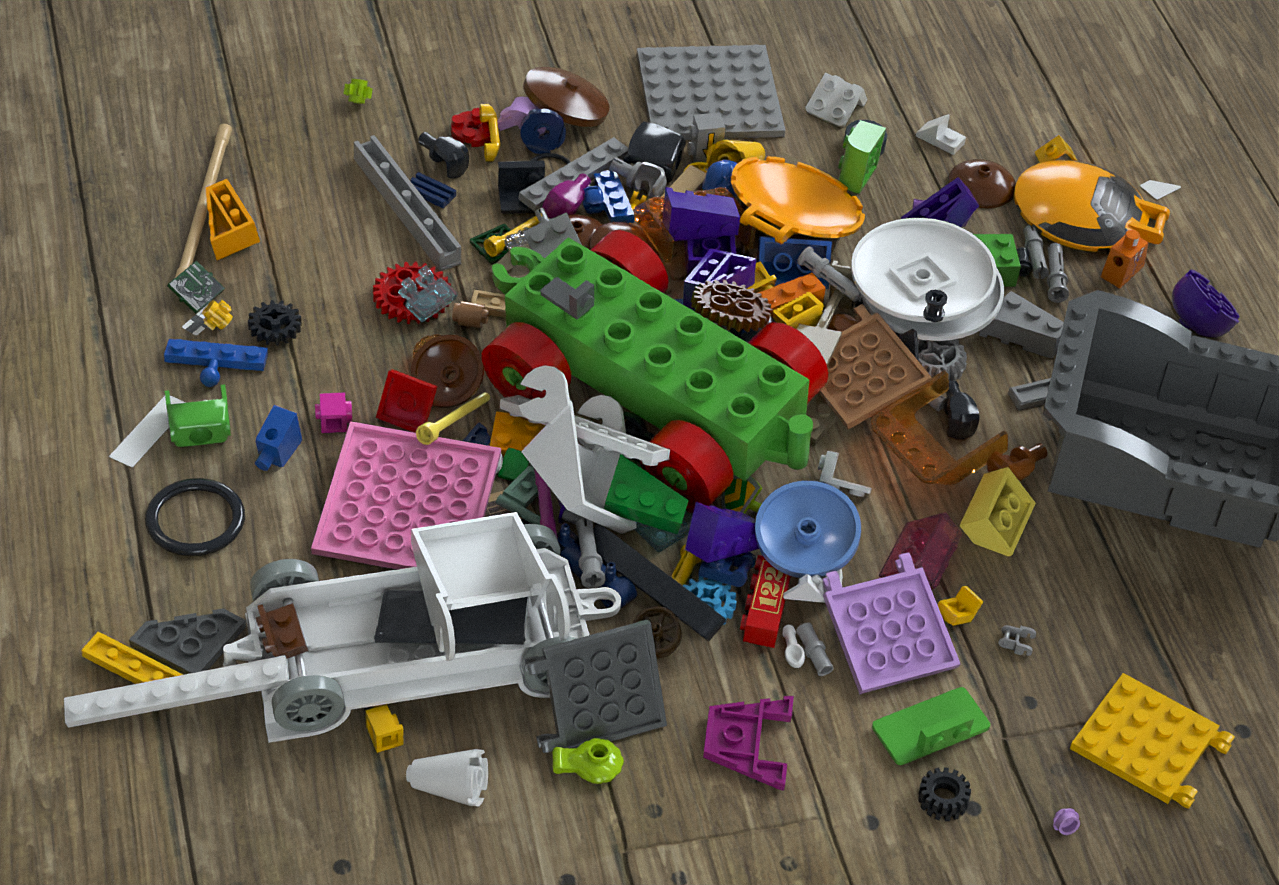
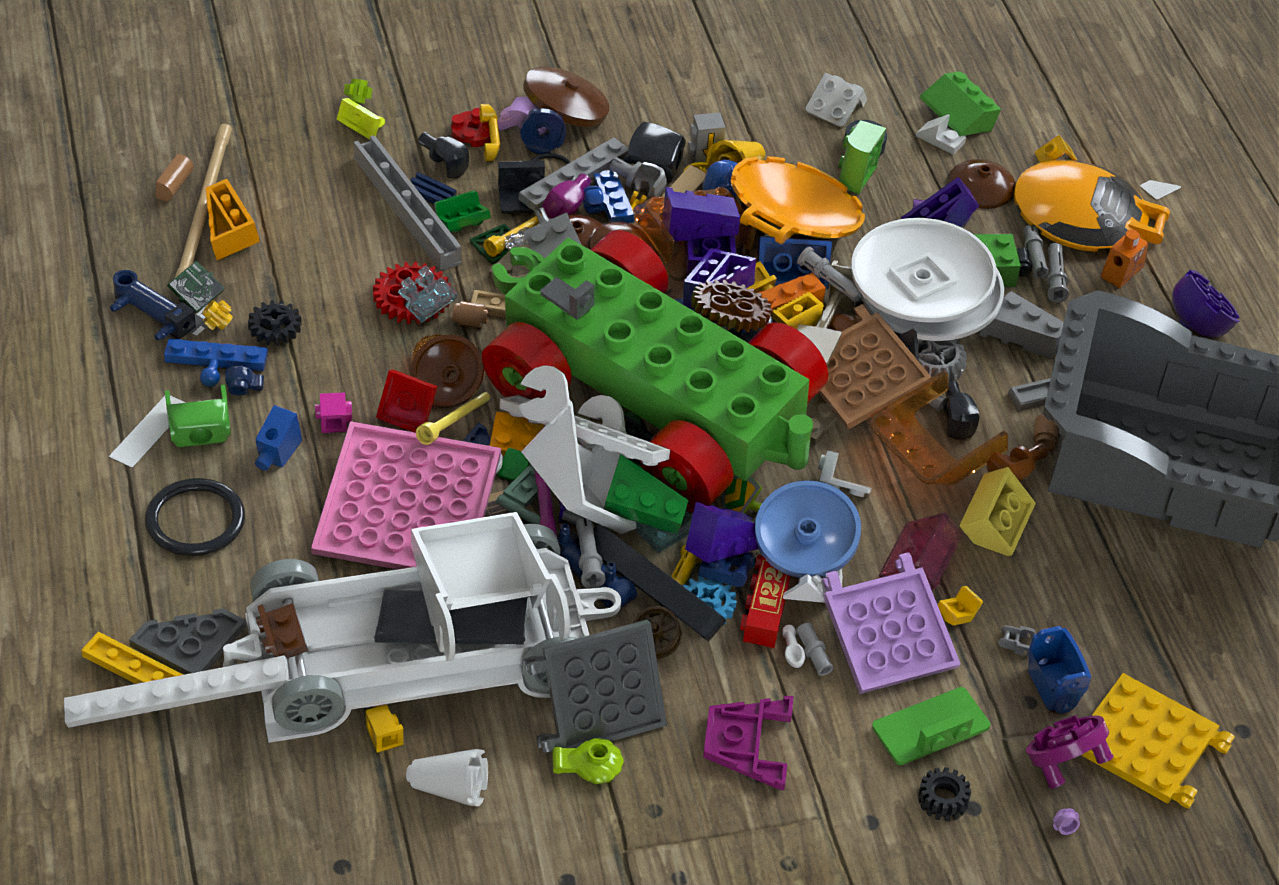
light grey plate [636,45,786,140] -> none
black bush [923,289,948,323] -> none
none -> dark blue piece [110,270,196,341]
none -> medium nougat brick [155,153,194,201]
none -> dark blue piece [225,366,264,396]
none -> neon yellow tile [337,98,385,140]
none -> green bracket [434,190,491,232]
none -> bright green slope [920,71,1001,136]
none -> magenta piece [1026,715,1114,789]
none -> blue piece [1028,626,1091,714]
none -> medium nougat brick [1033,414,1059,451]

